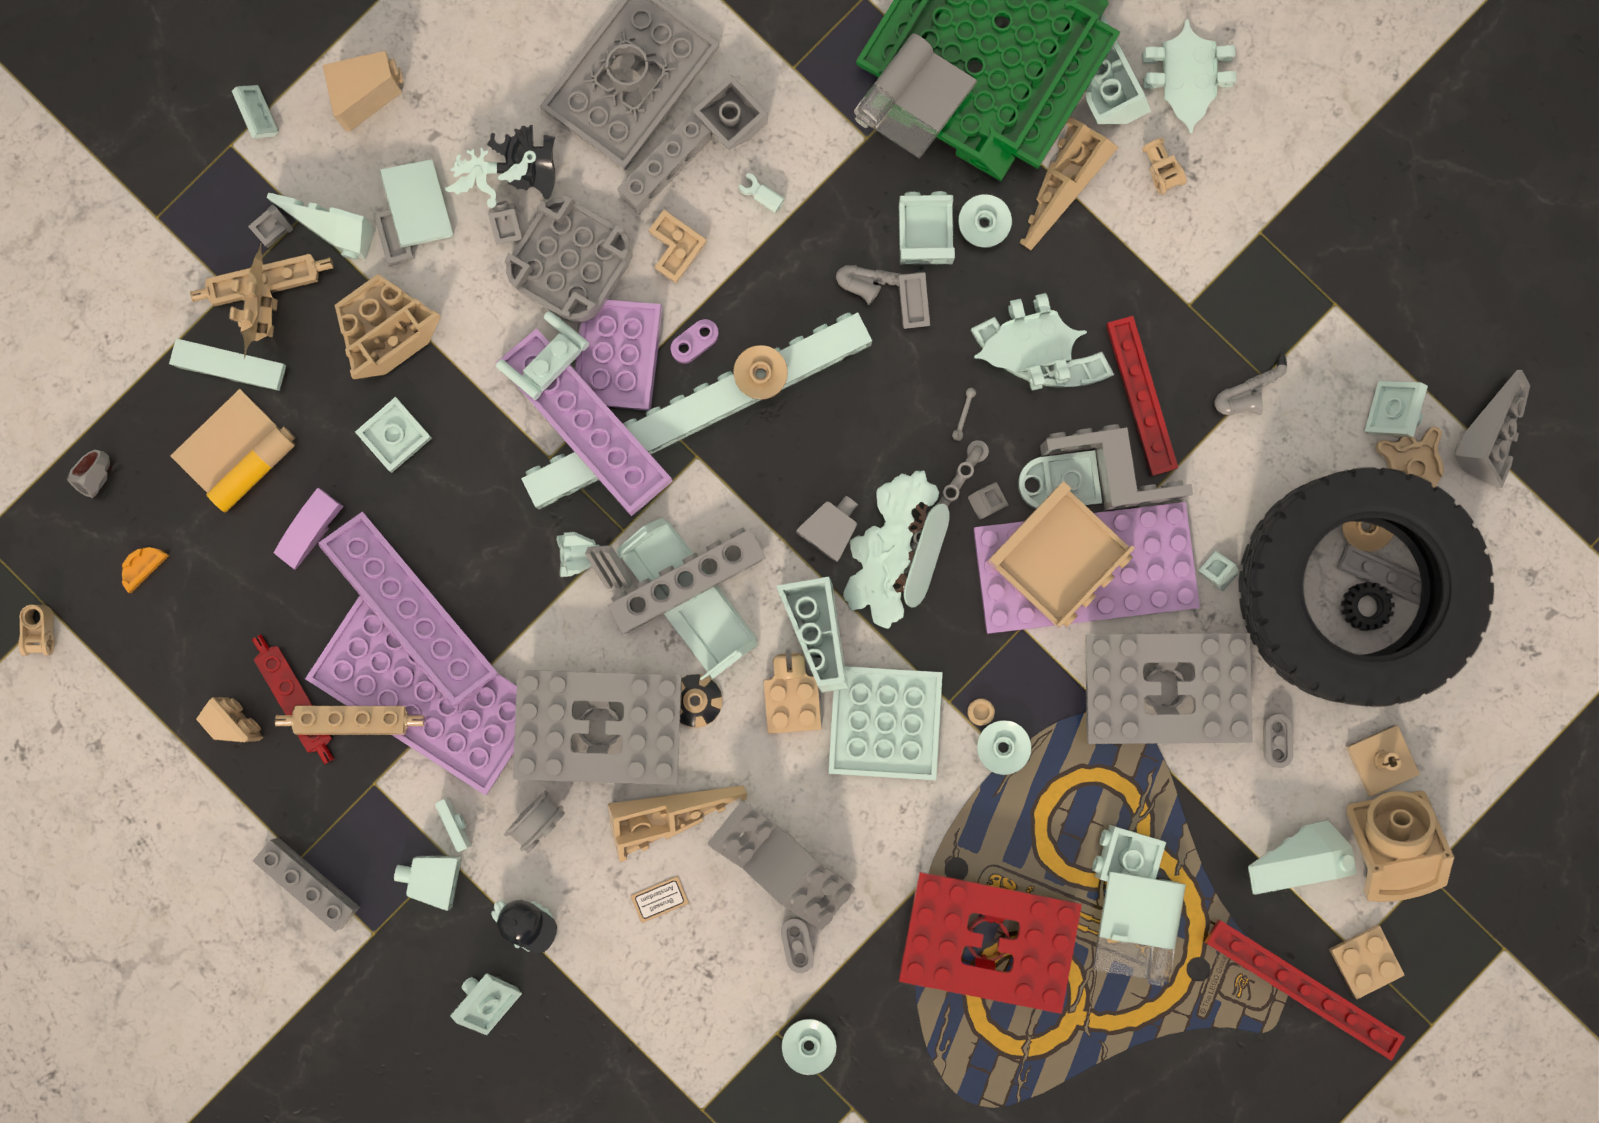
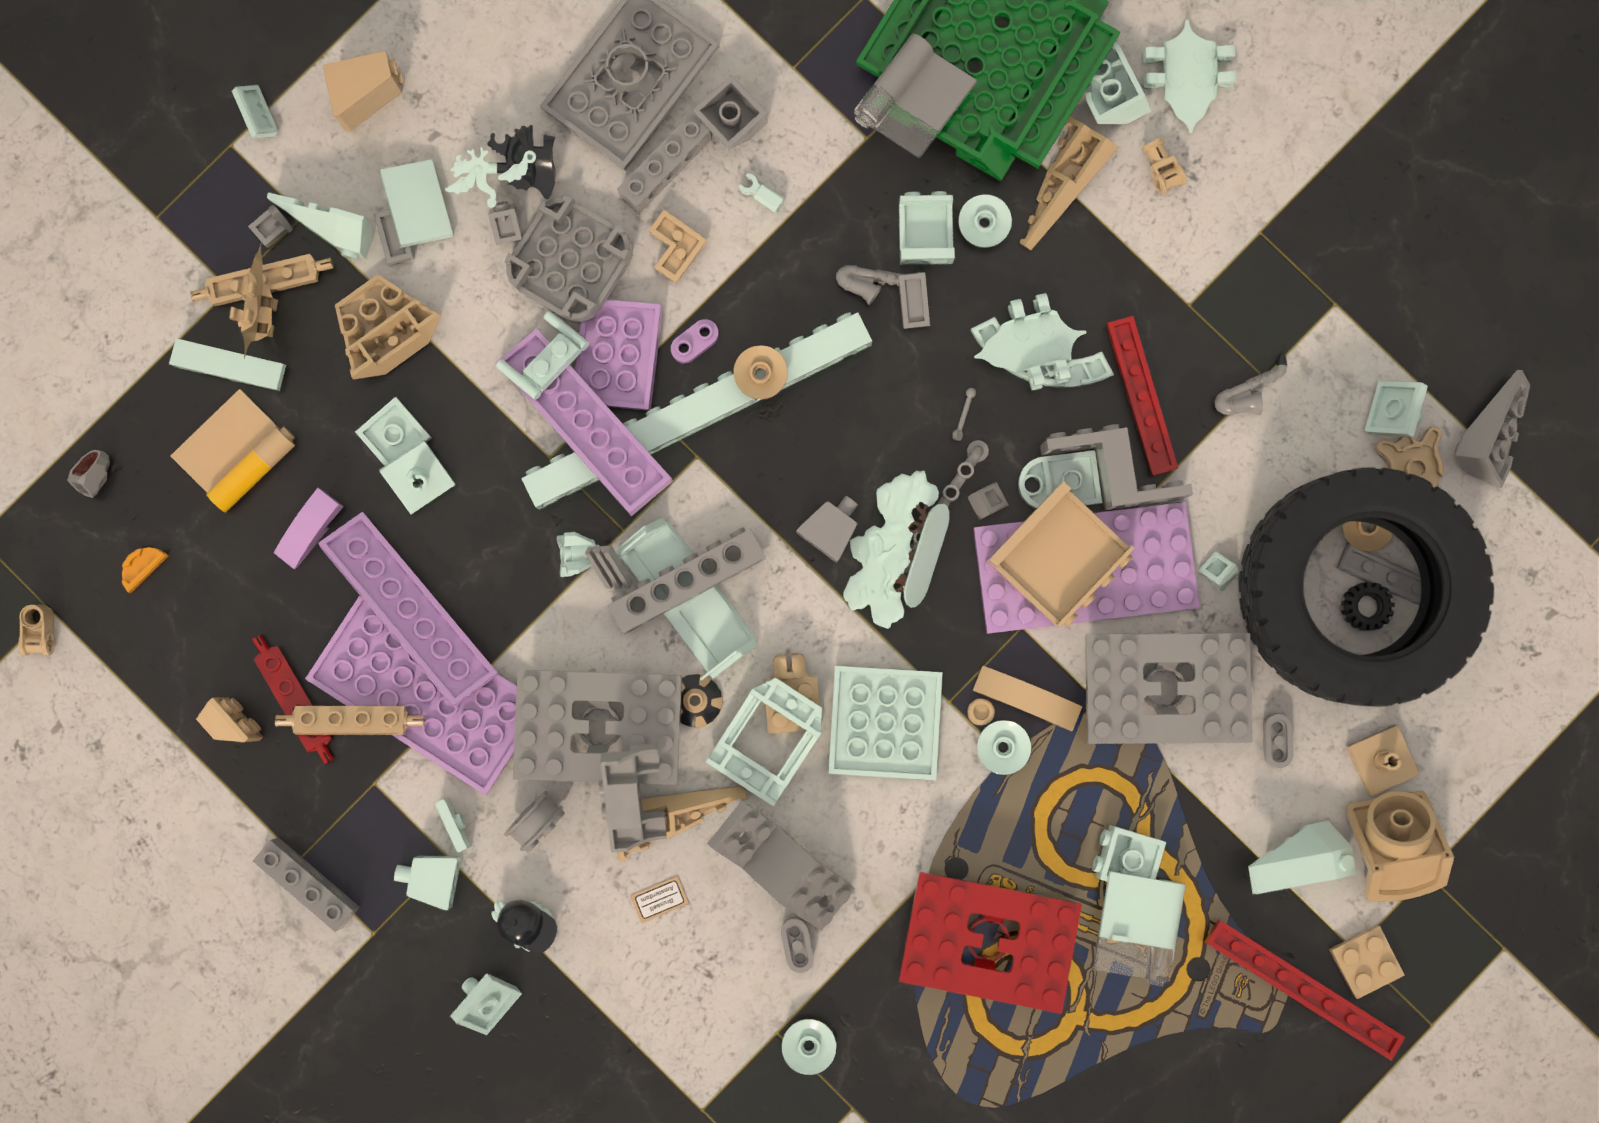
light aqua wedge [776,577,848,692] -> none
none -> light aqua tile [379,440,455,514]
none -> light grey bracket [599,743,667,852]
none -> light aqua wedge [706,678,822,807]
none -> tan slope [972,666,1082,731]

